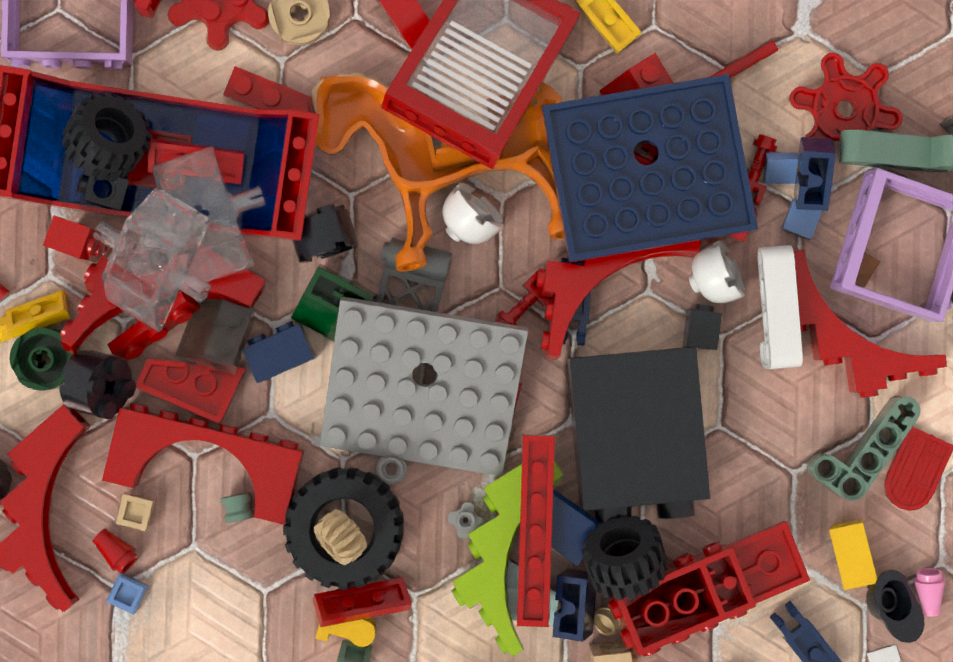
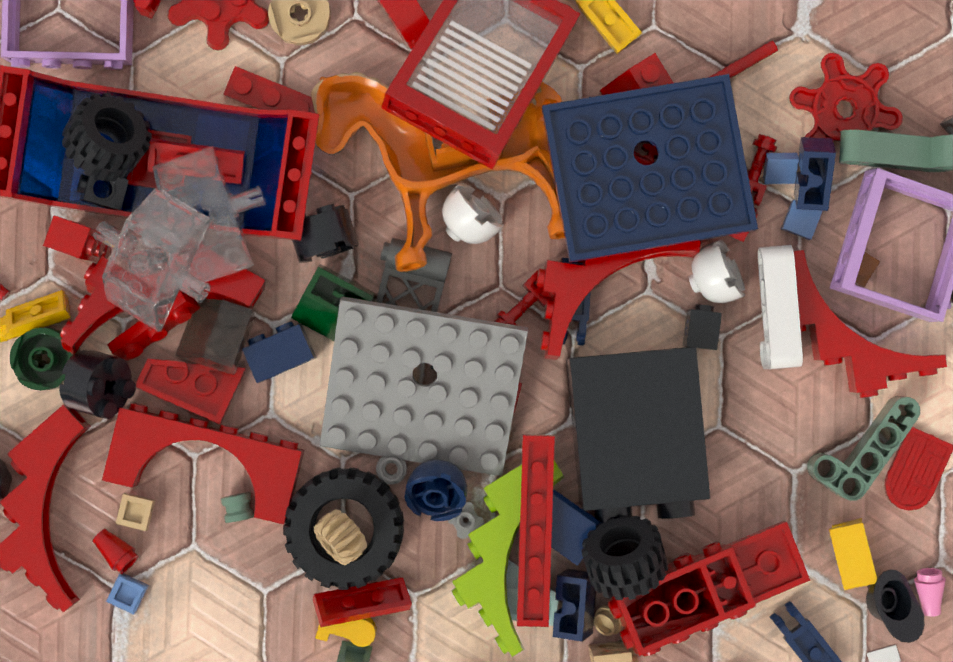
none -> dark blue cylinder [404,459,468,521]

